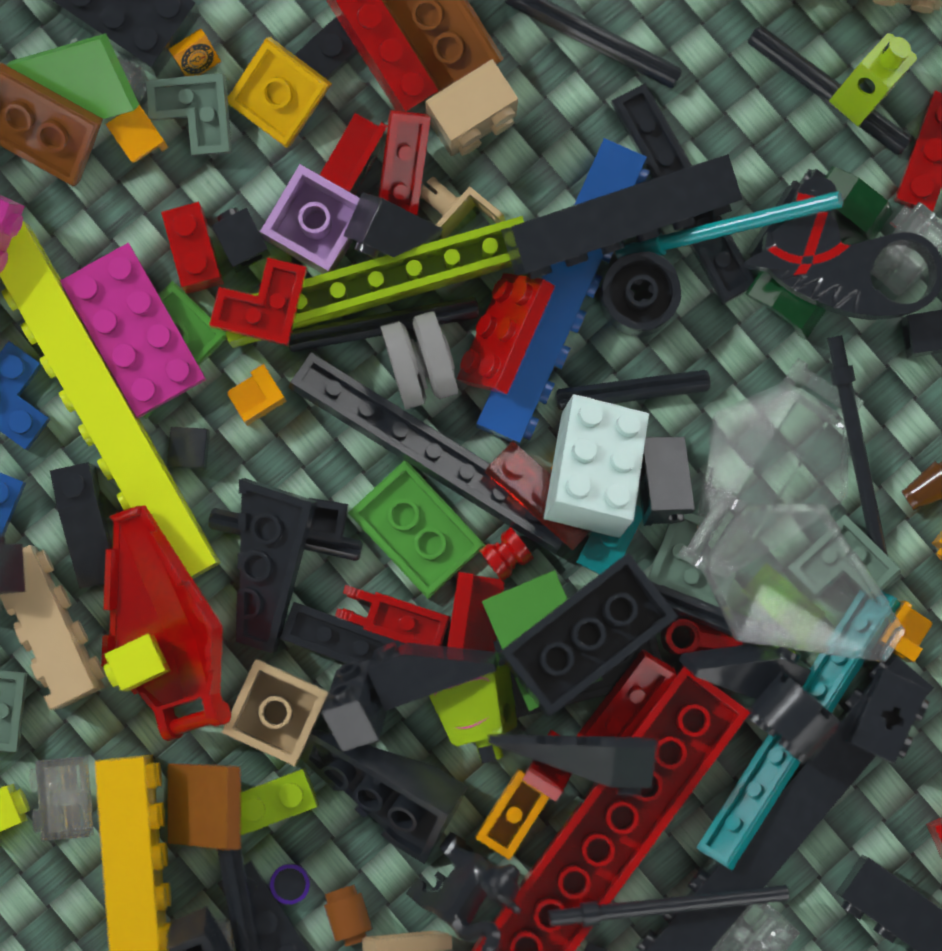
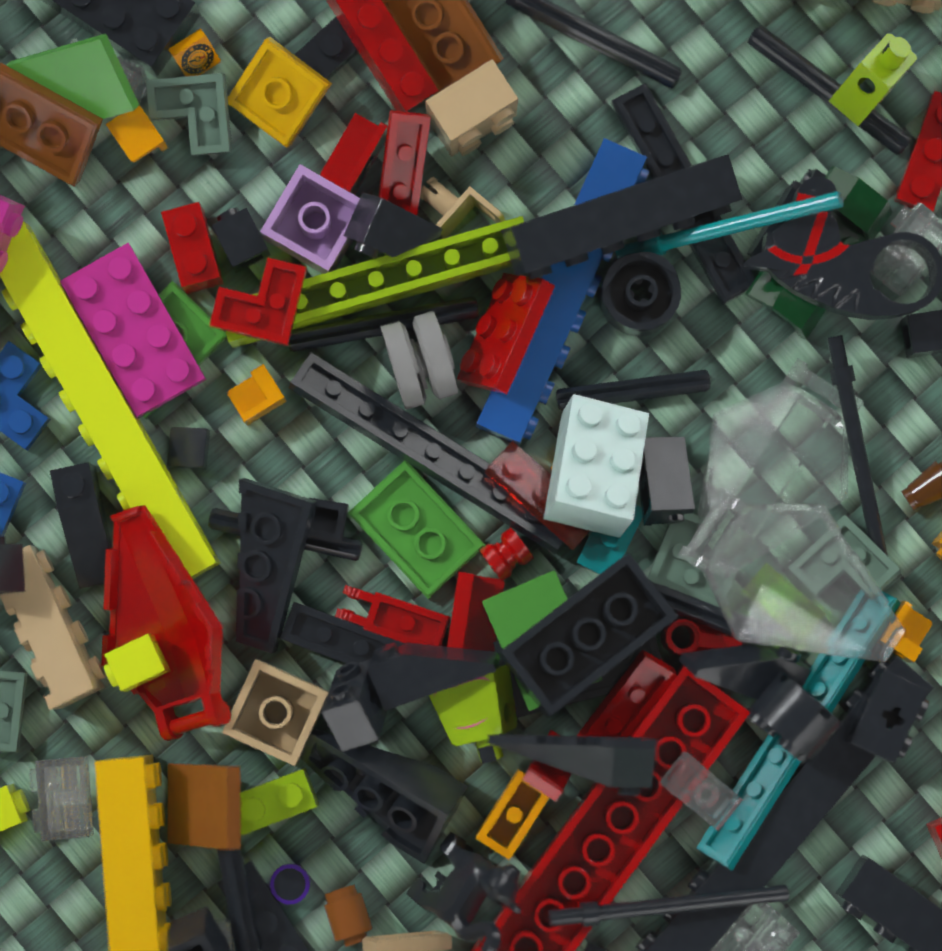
none -> clear plate [659,751,743,831]

